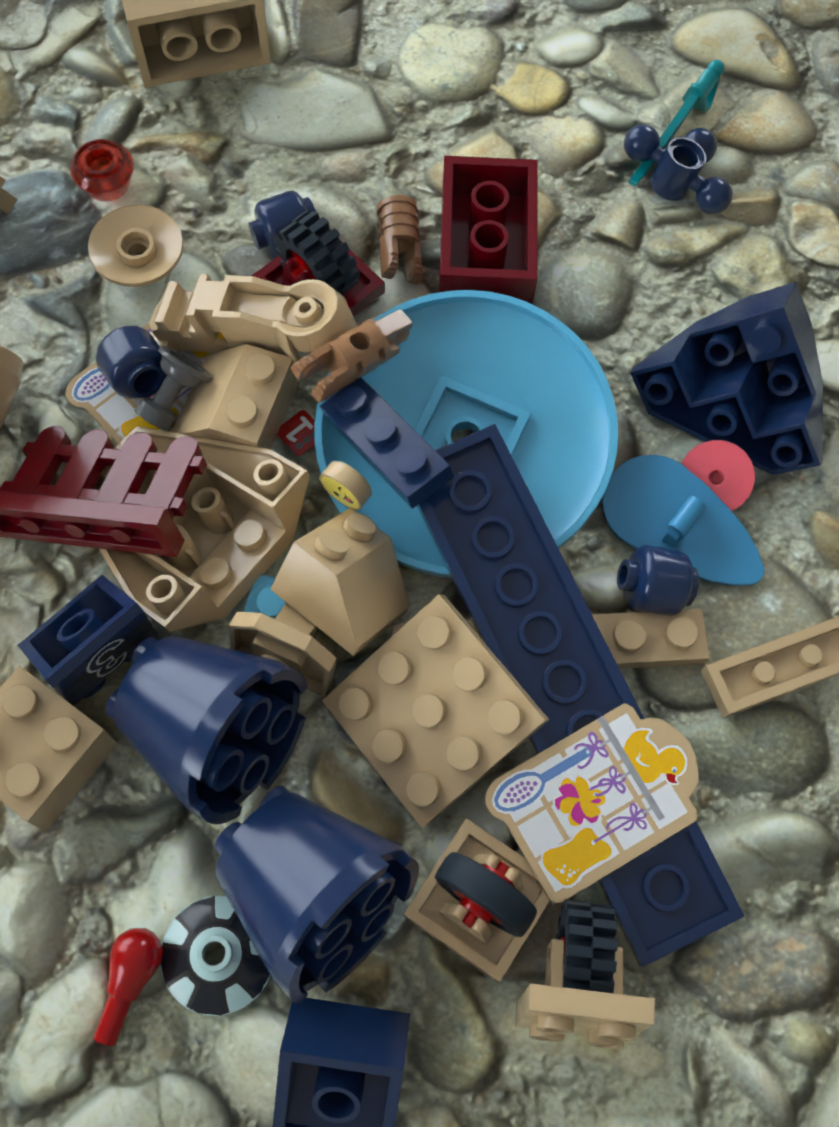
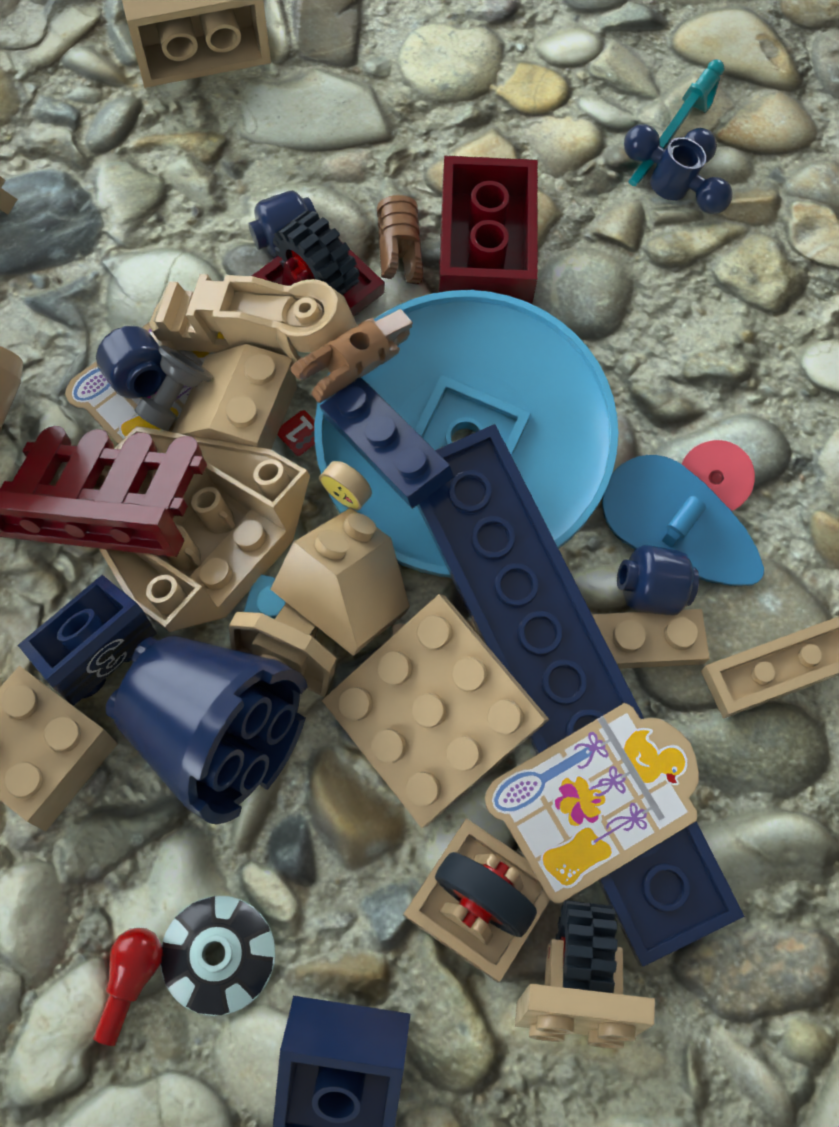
clear red cone [70,139,134,202] -> none
tan dish [88,205,183,287] -> none
dark blue cone [214,786,419,1004] -> none
dark blue brick [630,282,823,475] -> none

